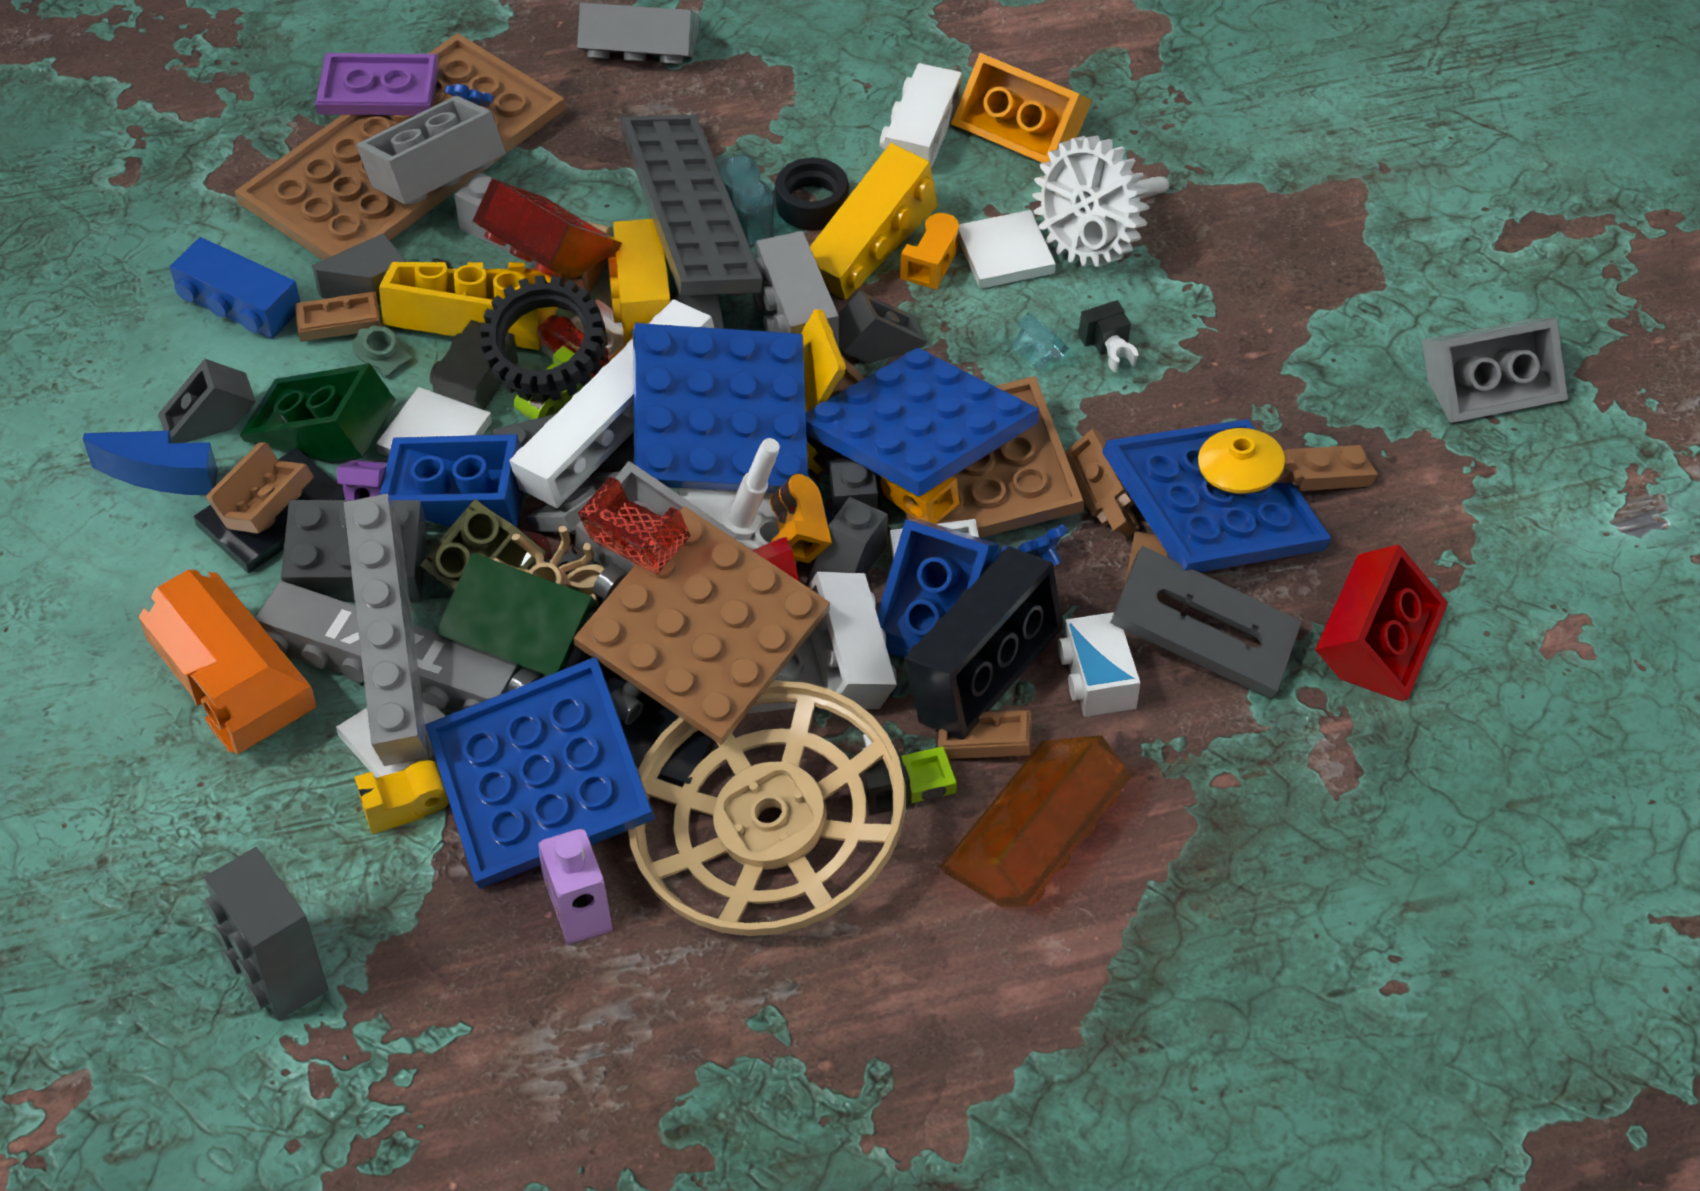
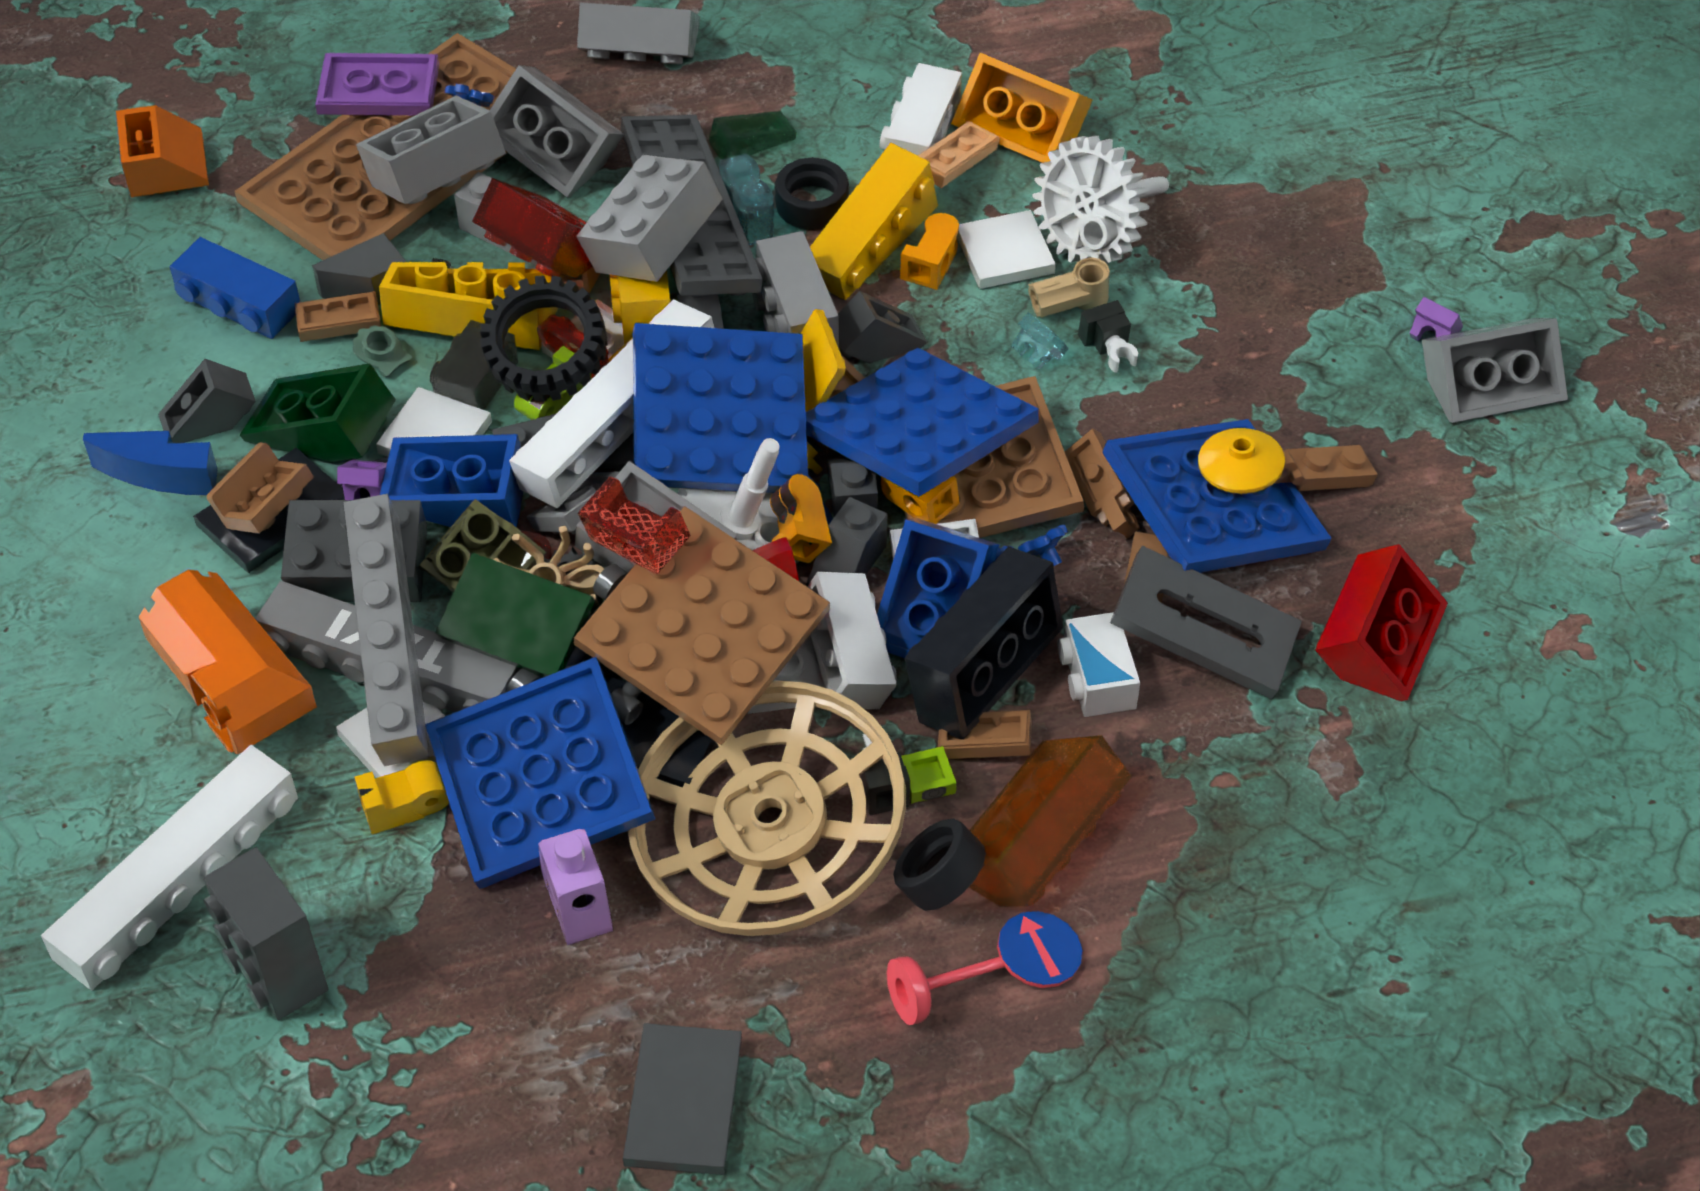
none -> white brick [41,745,298,991]
none -> orange slope [116,105,209,197]
none -> light grey slope [490,65,624,197]
none -> light grey brick [576,155,723,282]
none -> dark grey tile [623,1023,742,1175]
none -> clear green slope [709,111,797,162]
none -> piece [887,911,1083,1025]
none -> black tyre [893,819,986,911]
none -> light nougat tile [918,121,1000,188]
none -> tan piece [1029,257,1110,318]
none -> medium lavender tile [1410,297,1463,341]

